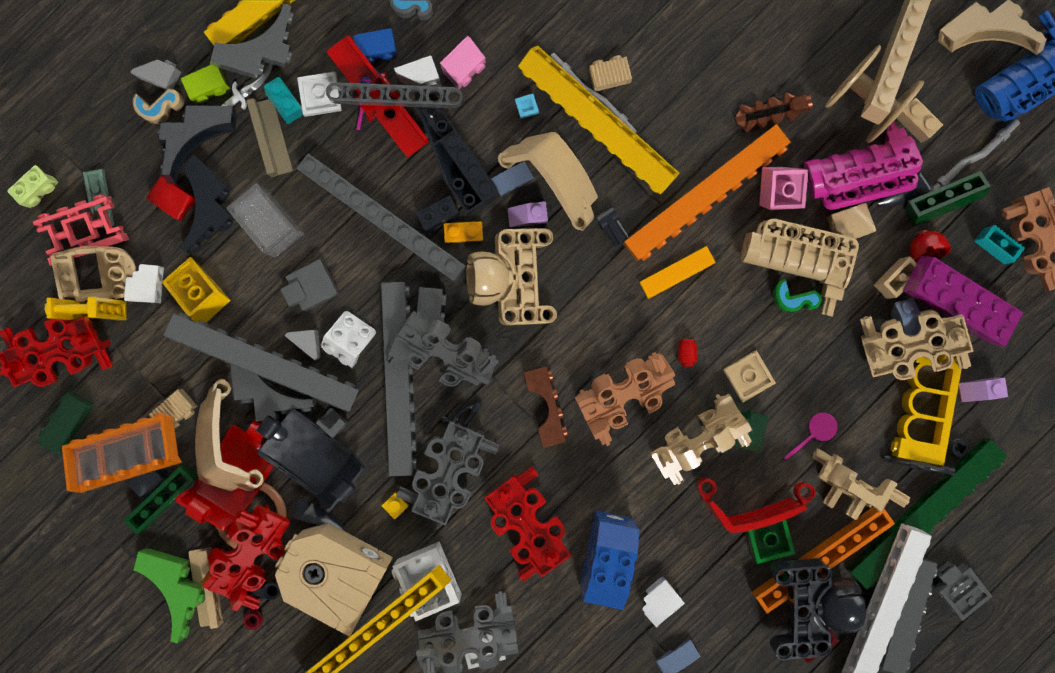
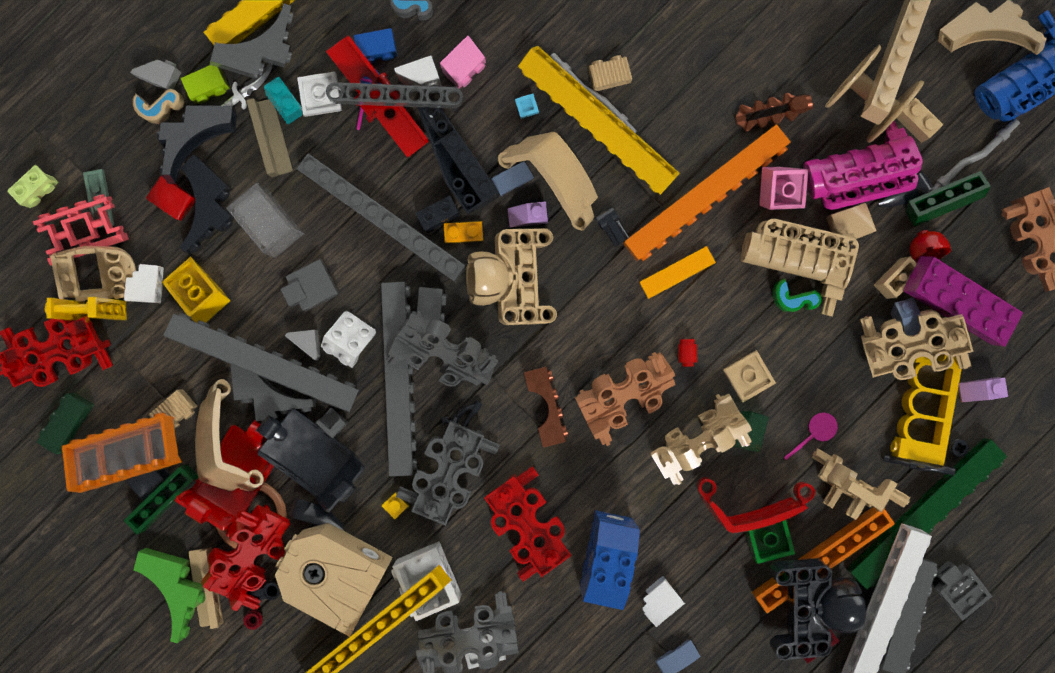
teal brick [974,225,1025,265] -> none

